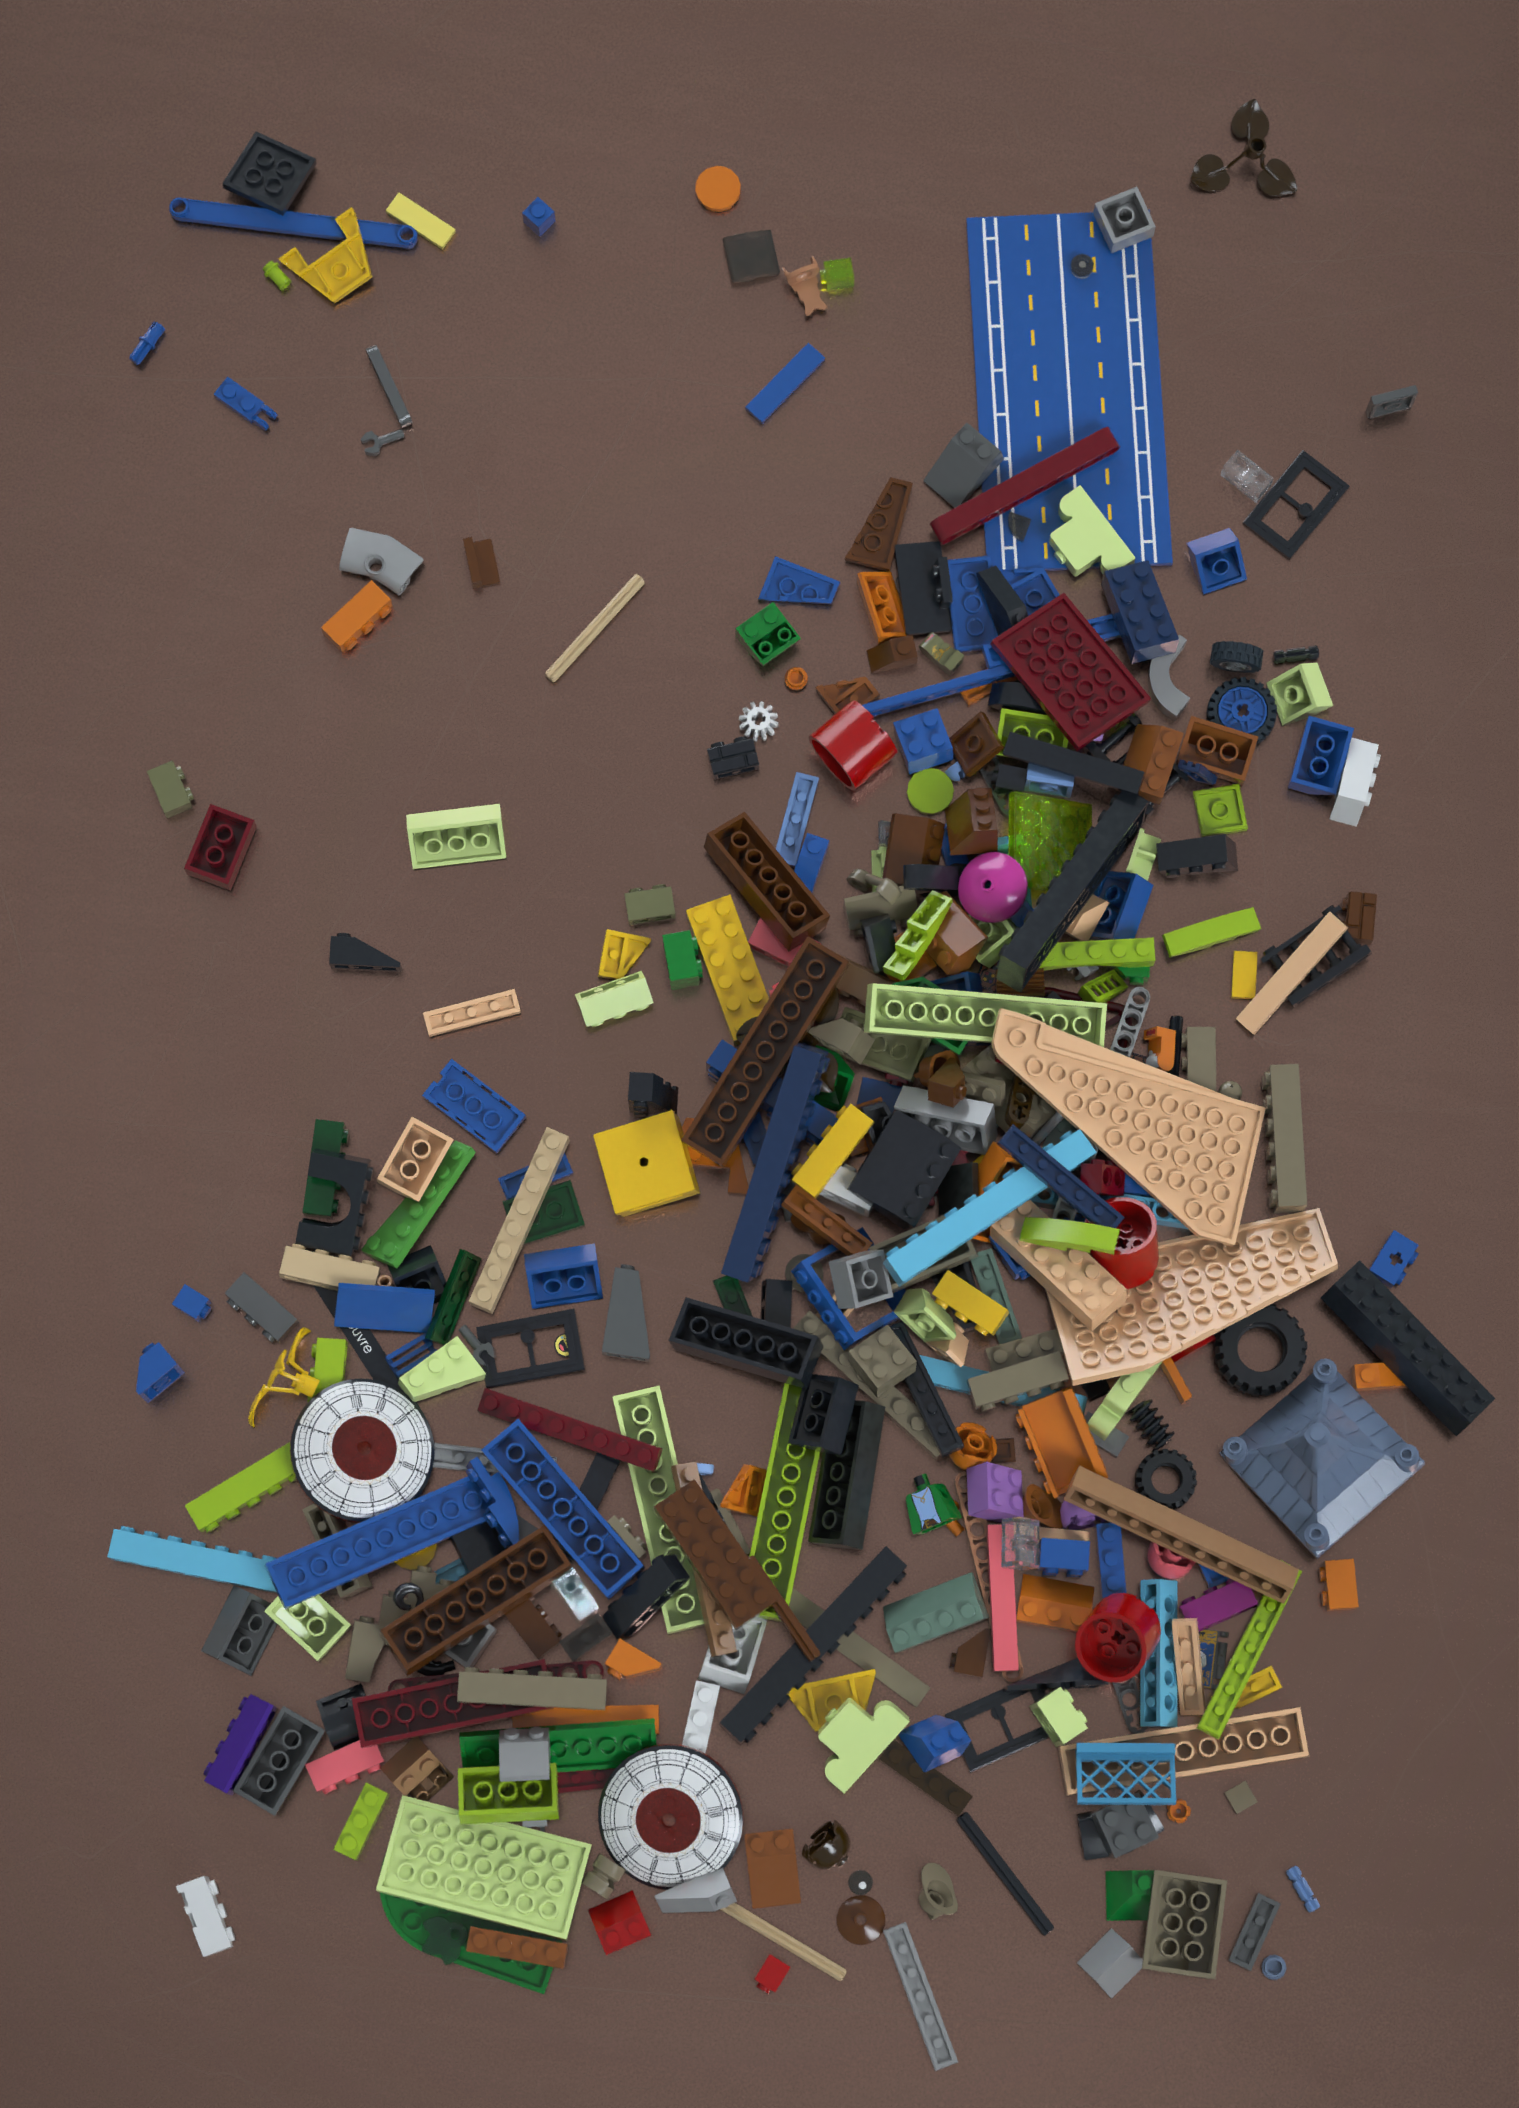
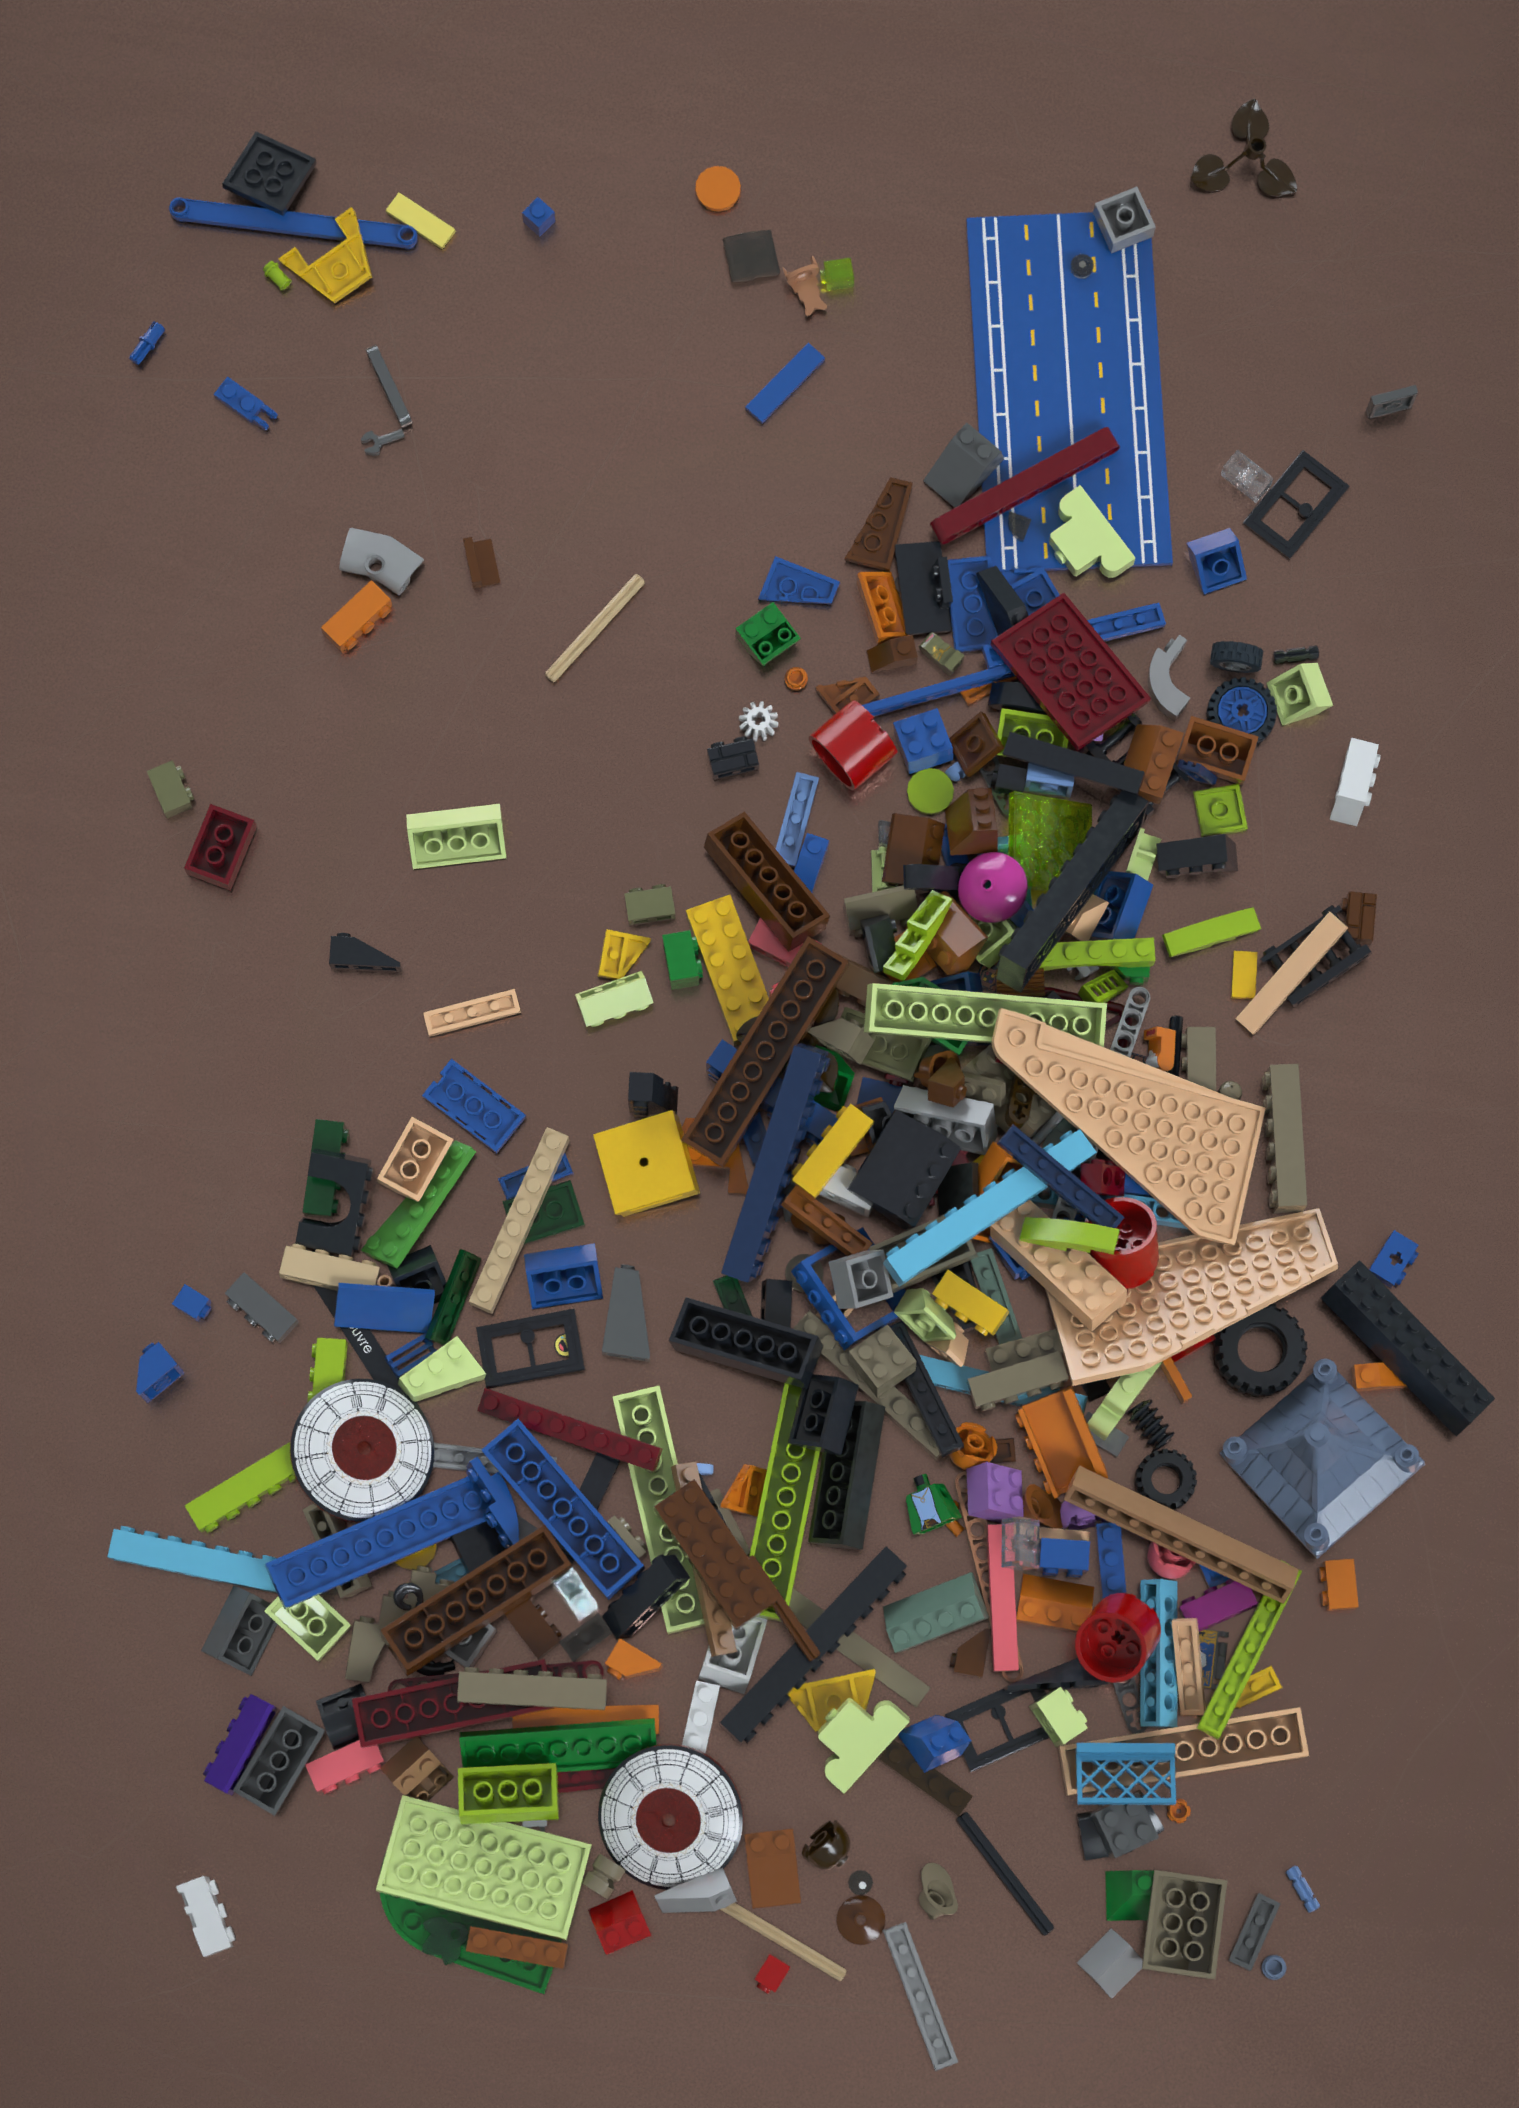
yellow plant [248,1327,320,1428] -> none
lime brick [333,1783,390,1861] -> none
dark grey bar [458,1325,496,1366] -> none
light grey slope [499,1727,551,1782] -> none
dark tan piece [847,868,902,906] -> none
dark blue brick [1101,560,1179,664] -> none
dark tan tile [1224,1781,1257,1814] -> none
blue slope [1288,716,1354,795] -> none

